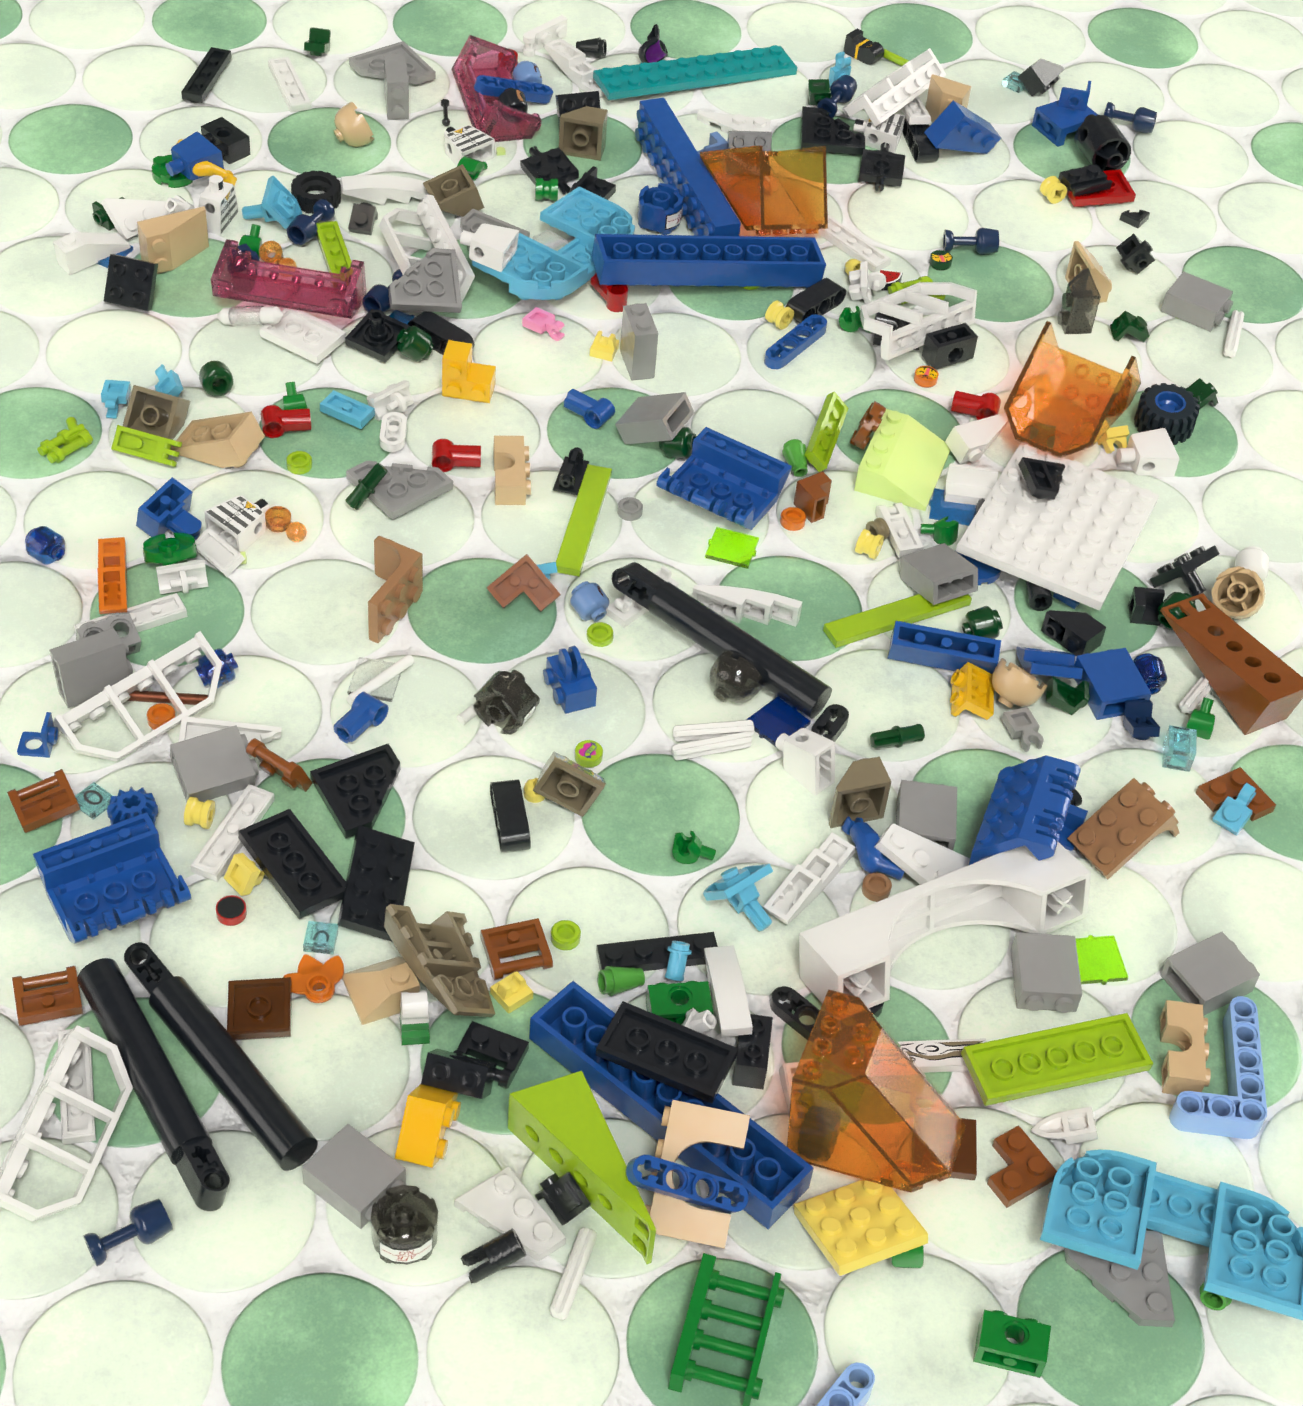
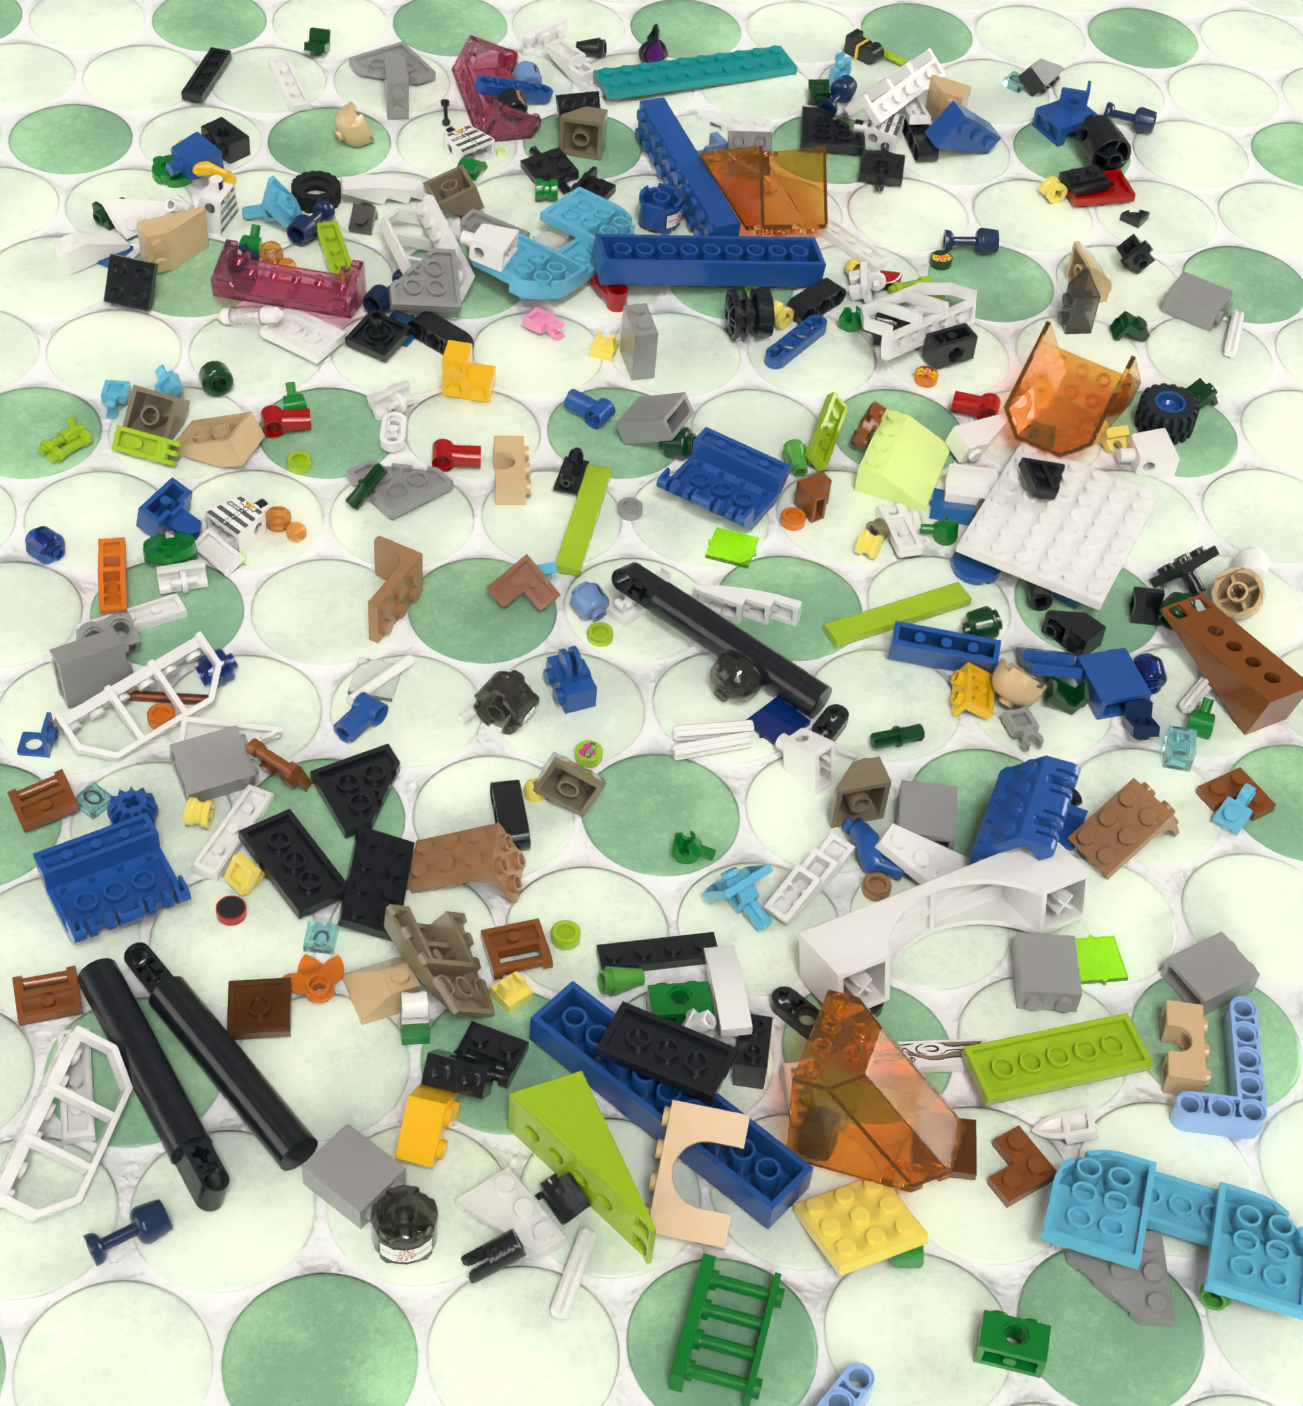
medium azure plate [320,390,375,429] -> none
dark green head [396,326,433,362] -> none
blue beam [626,1155,748,1214] -> none
medium azure pin [665,941,692,981] -> none
light grey brick [900,543,978,605] -> none
none -> medium nougat bracket [407,823,526,903]
none -> black wheel [724,288,775,339]

